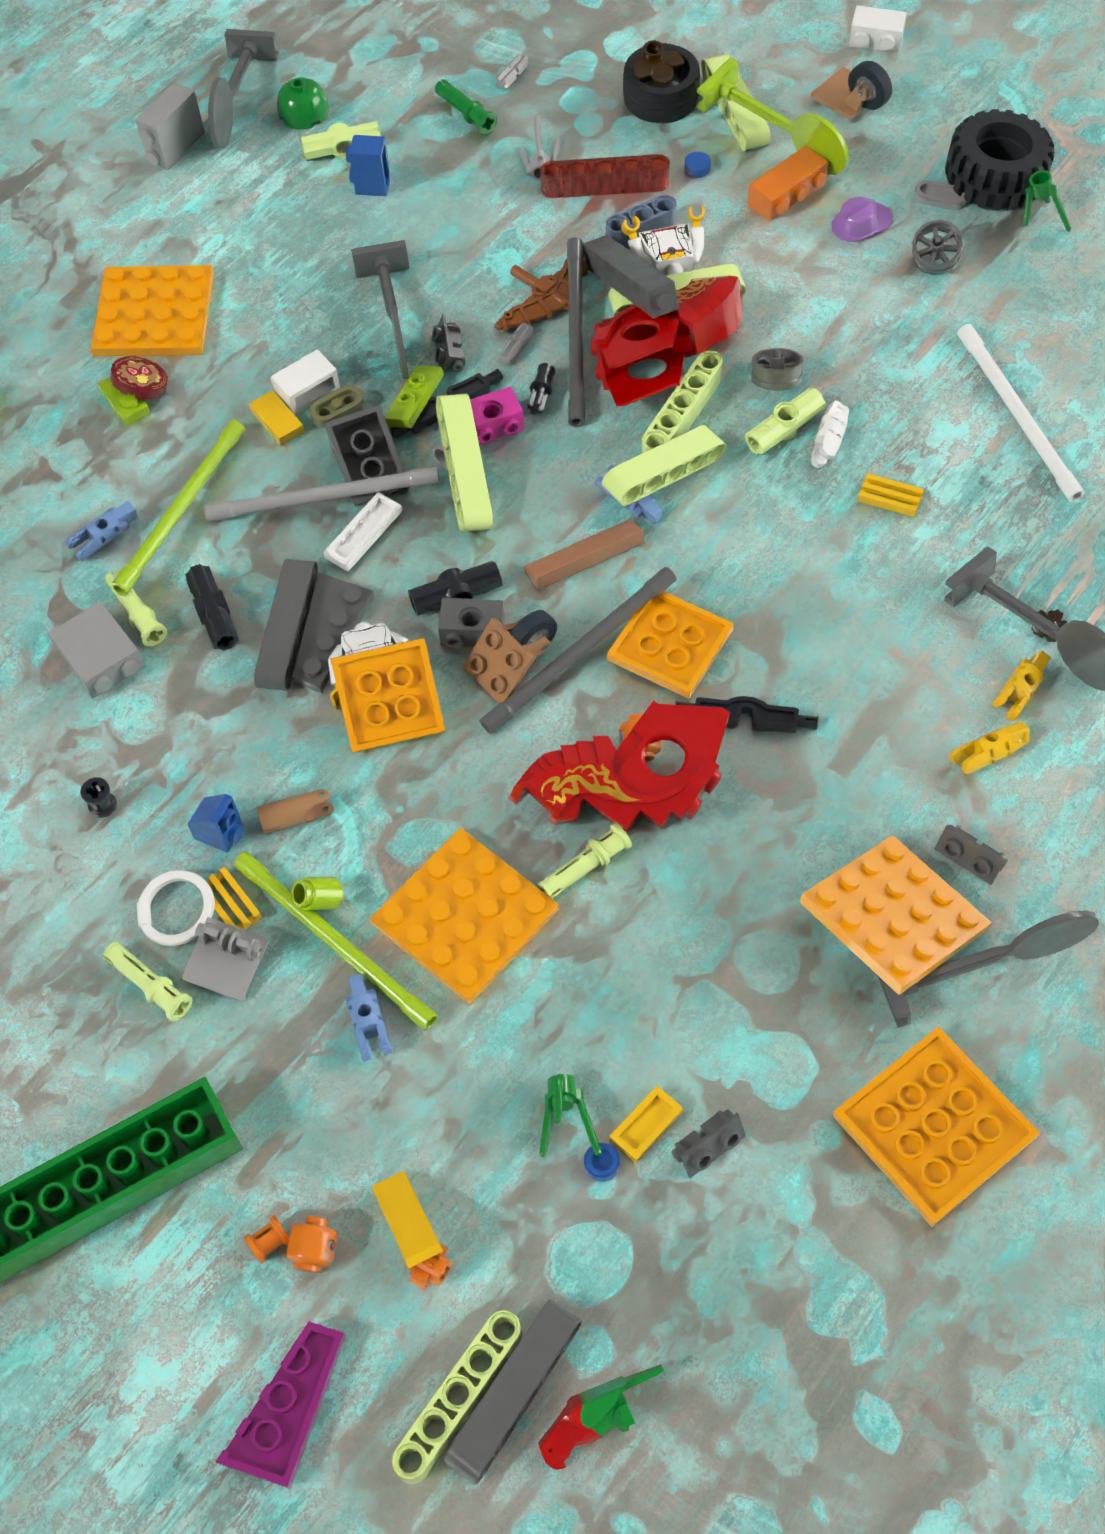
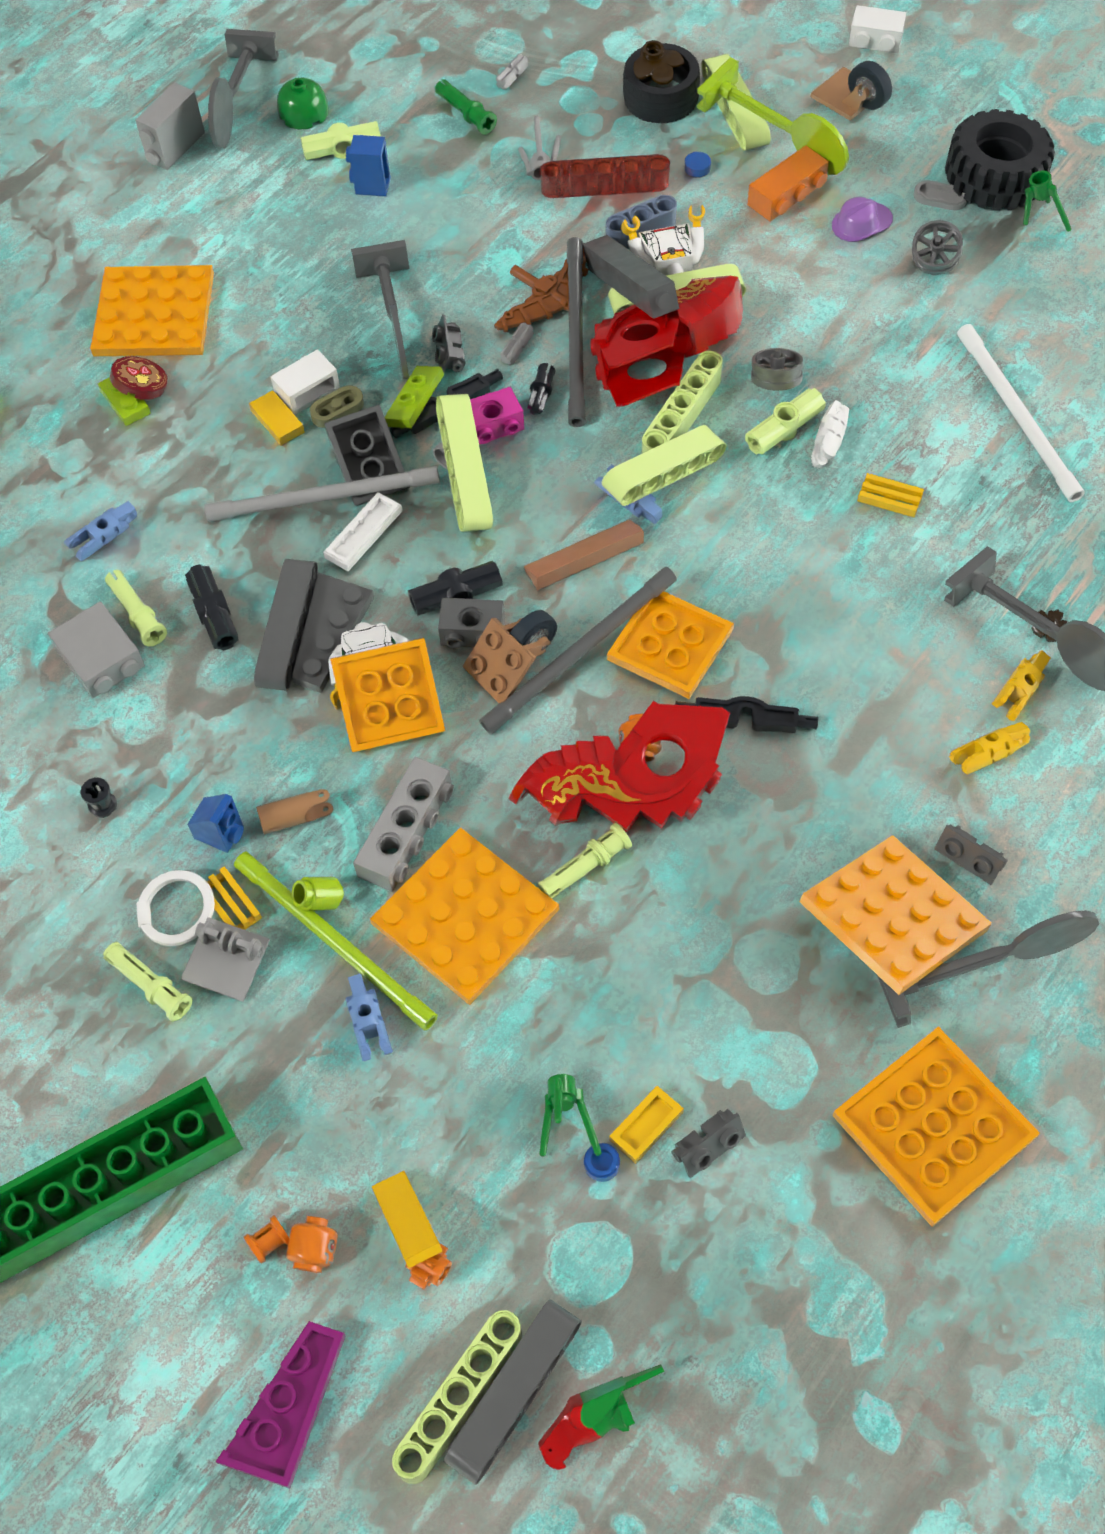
lime piece [111,420,245,596] -> none
none -> light grey brick [353,757,454,892]

